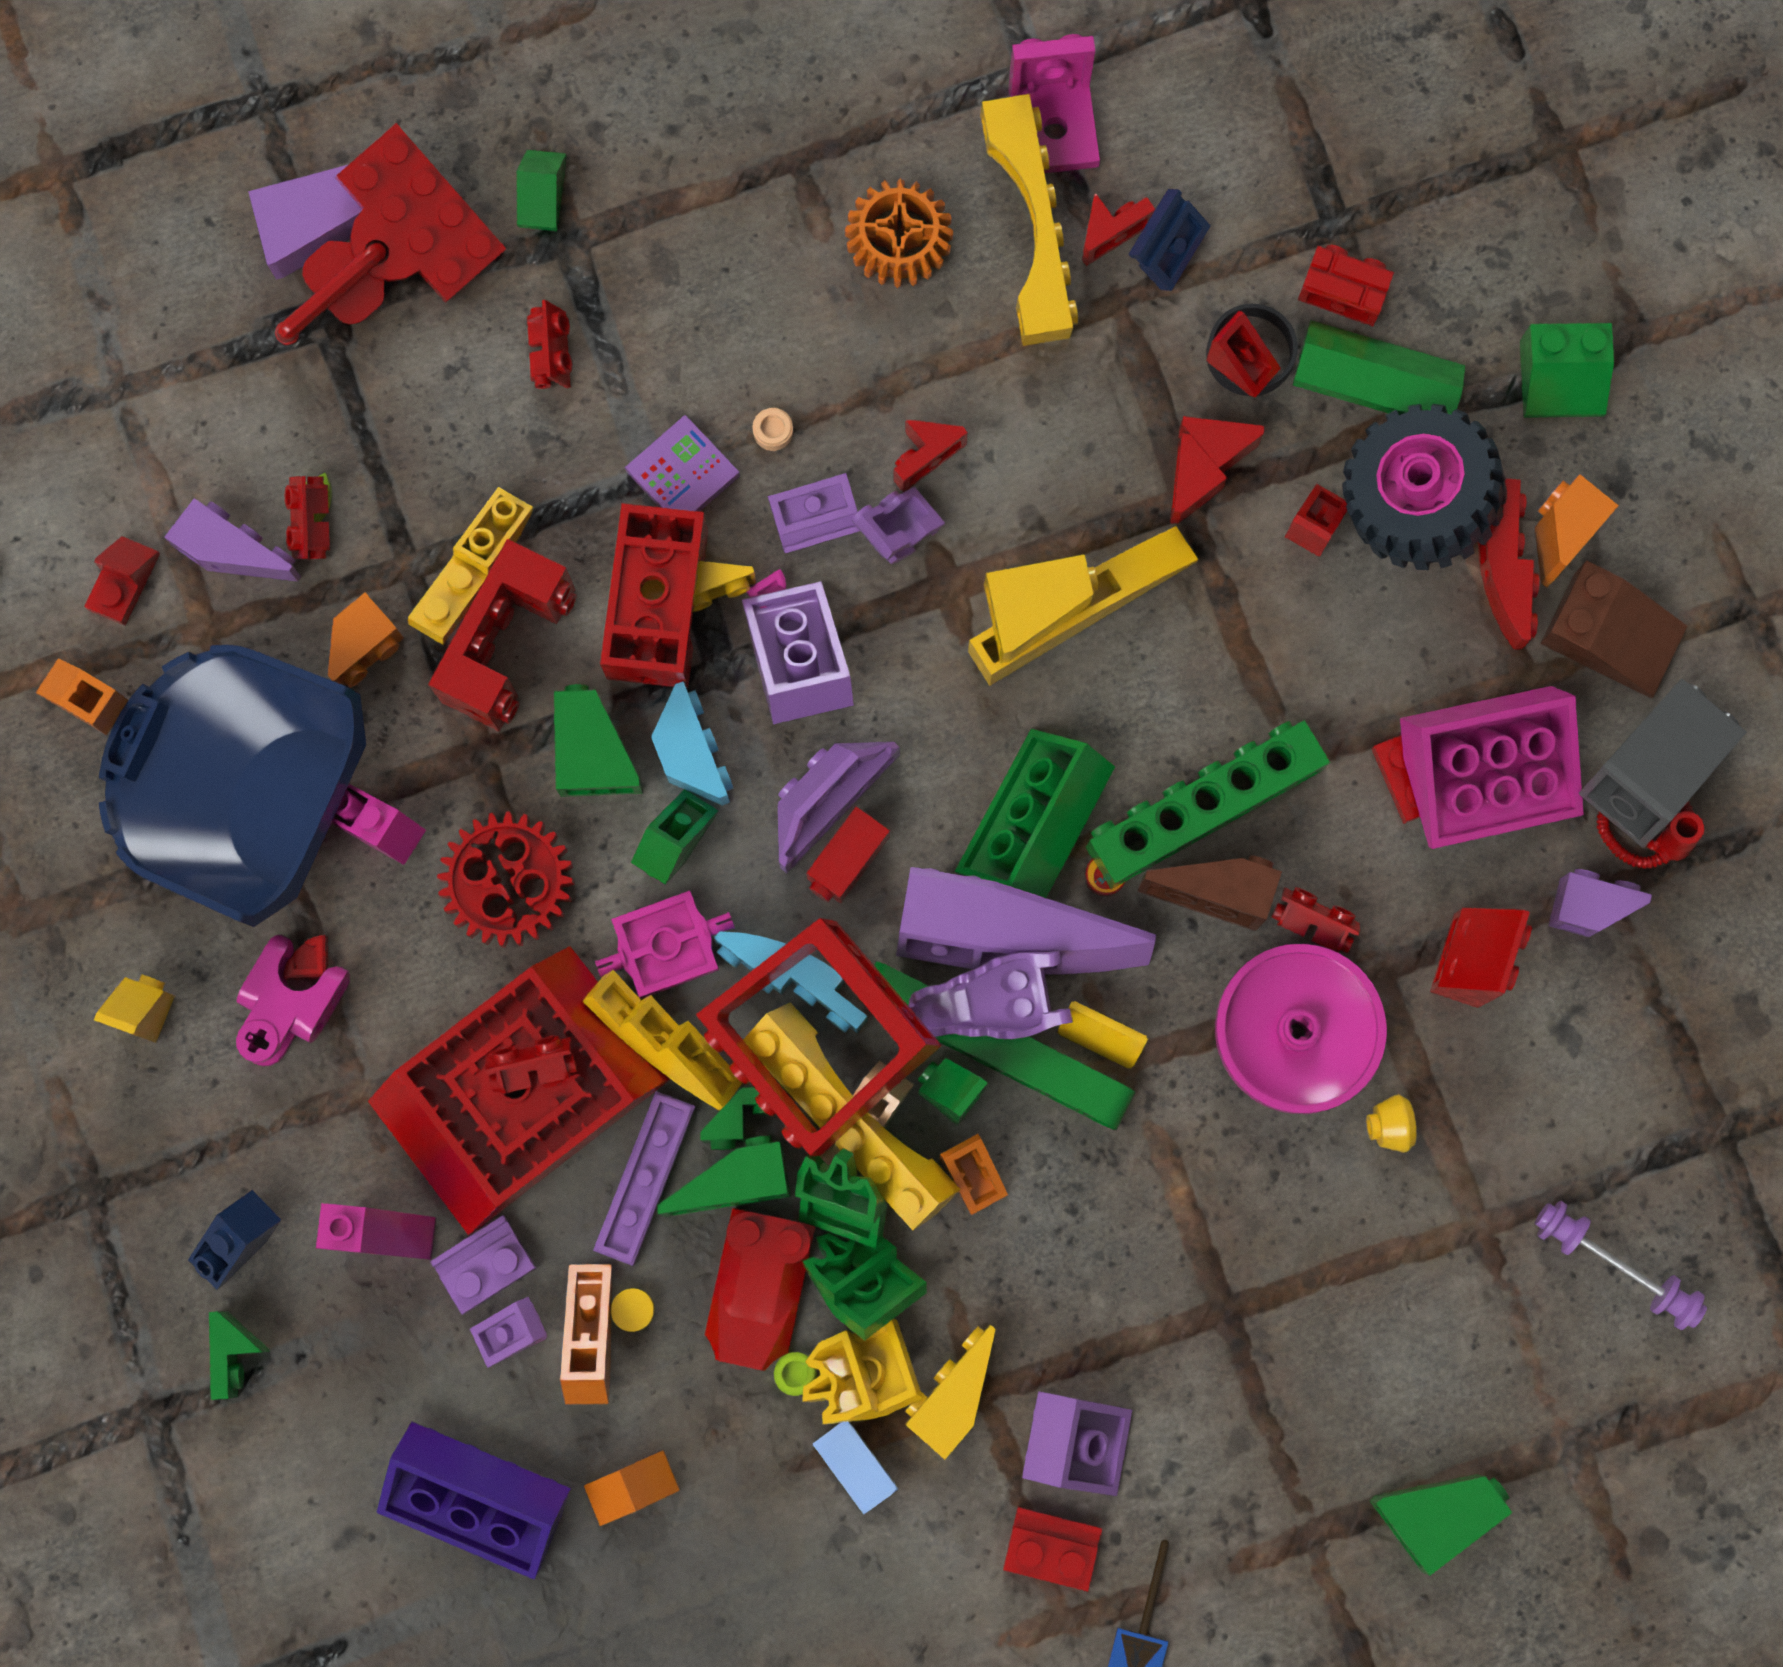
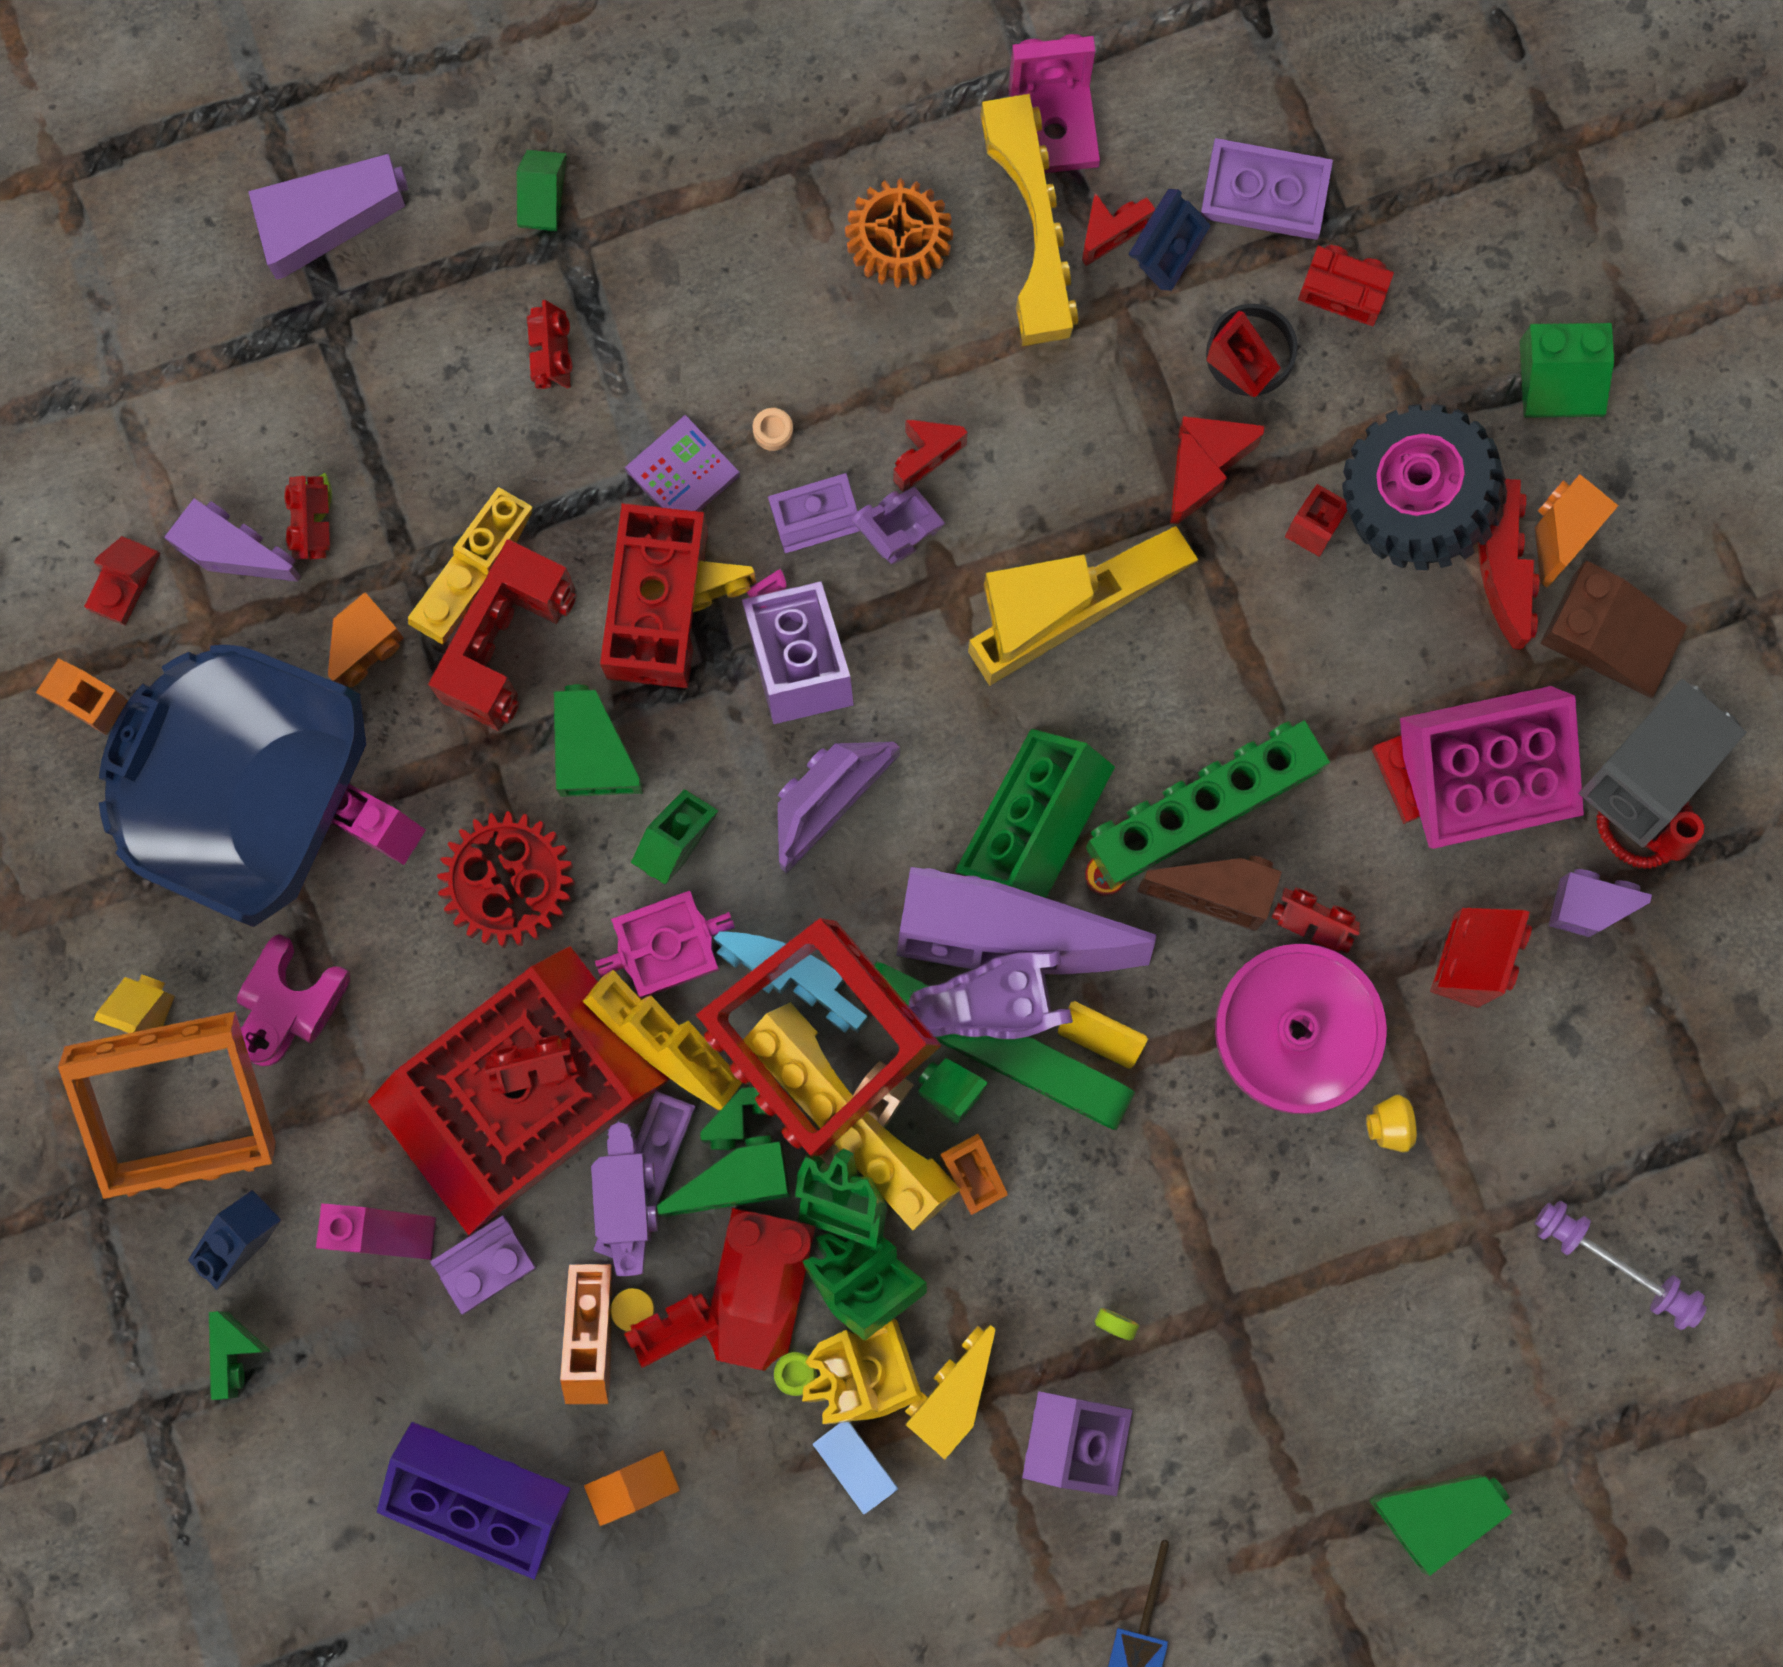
red plate [275,123,506,345] -> none
red tile [284,935,328,980] -> none
medium lavender slope [470,1297,547,1368] -> none
medium azure slope [651,681,734,806] -> none
red brick [806,806,890,904] -> none
red plate [1003,1506,1102,1592] -> none
green slope [1292,320,1465,415] -> none
none -> orange window [58,1011,276,1199]
none -> medium lavender hinge [591,1121,658,1276]
none -> red hinge [624,1293,719,1368]
none -> lime tile [1094,1308,1140,1341]
none -> medium lavender plate [1200,138,1333,240]

